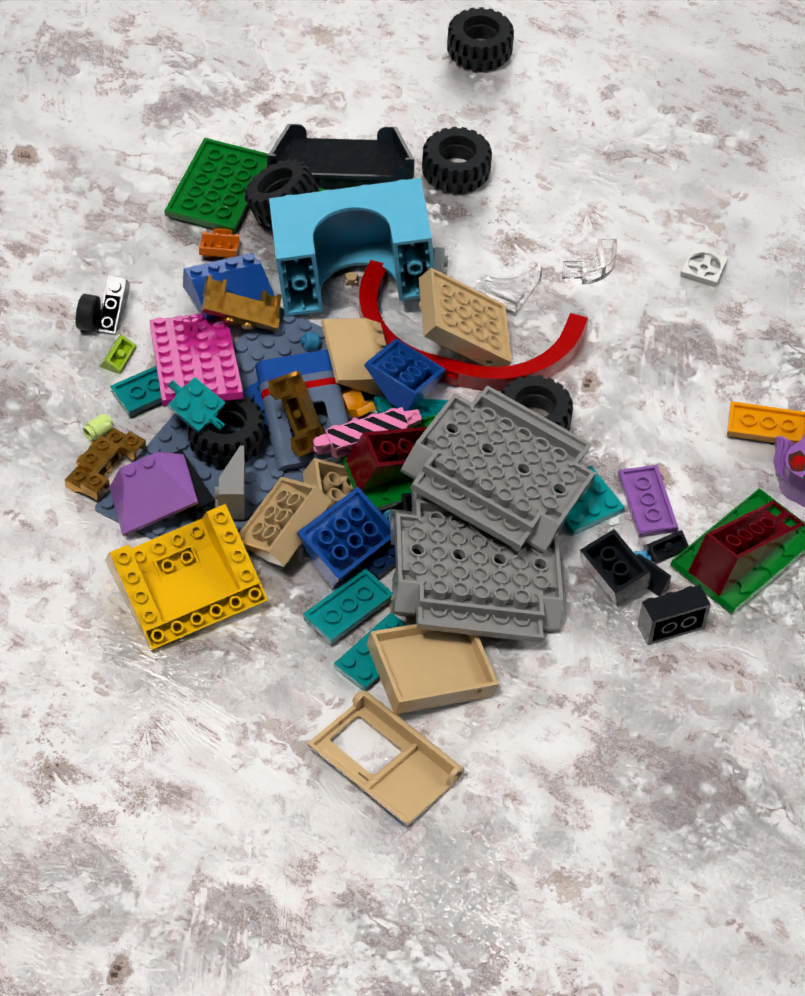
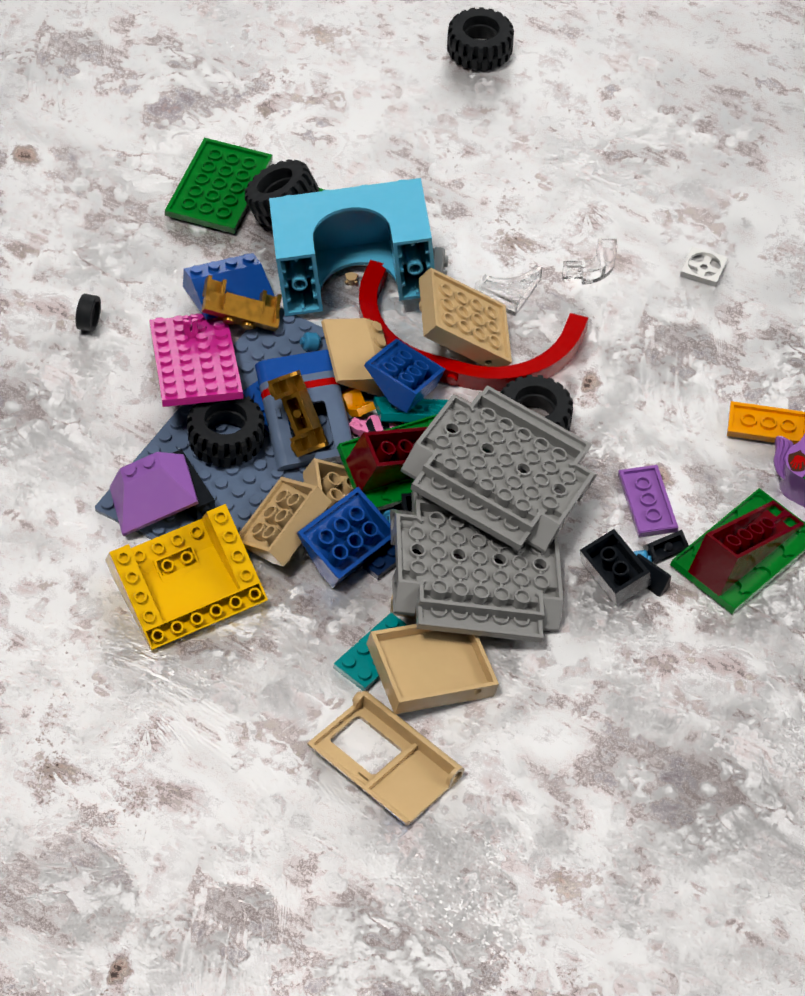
pearl gold bracket [65,428,146,501] -> none
yellowish green brick [83,414,113,441] -> none
slope [97,276,130,335] -> none
lime slope [99,334,137,373] -> none
teal plate [110,366,162,417] -> none
teal plate [167,377,225,433] -> none
orange slope [199,228,239,259] -> none
light grey slope [215,446,245,519] -> none
black windscreen [267,124,415,190] -> none
teal plate [303,569,393,644] -> none
bright pink hinge [313,407,422,458] -> none
black tyre [422,127,492,194] -> none
teal plate [555,465,625,536] -> none
black brick [637,585,711,645] -> none

